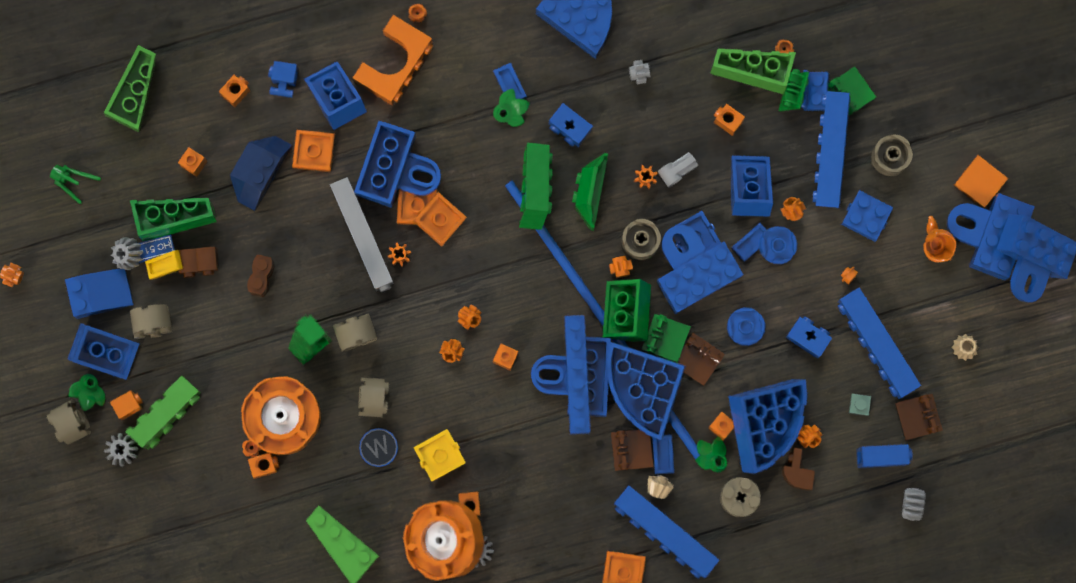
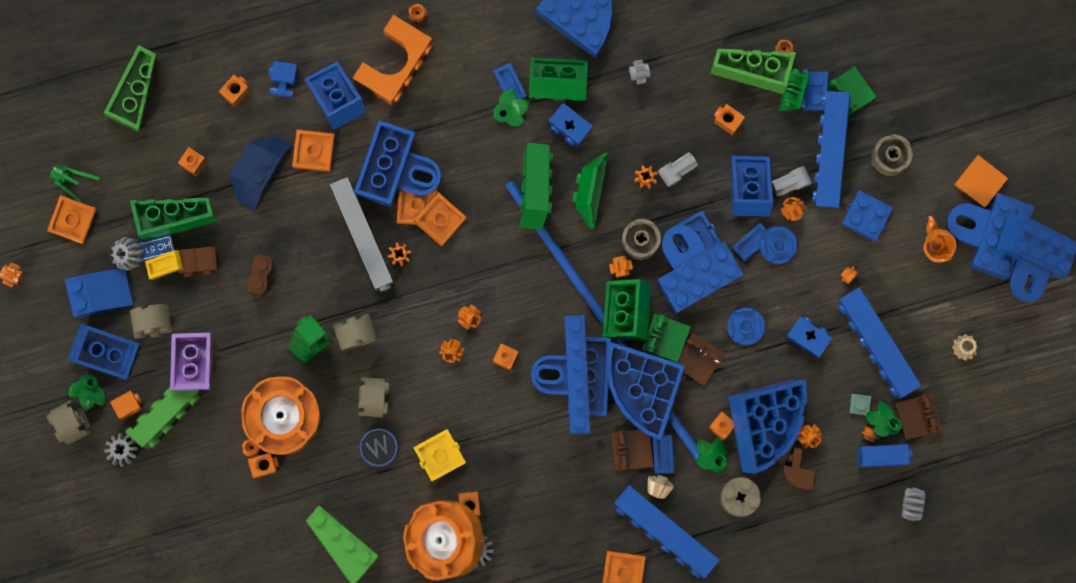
none -> orange tile [47,195,97,244]
none -> medium lavender slope [170,333,214,391]
none -> green slope [529,58,588,101]
none -> light grey piece [771,166,812,197]
none -> orange plate [862,426,880,442]
none -> green plate [866,402,901,437]

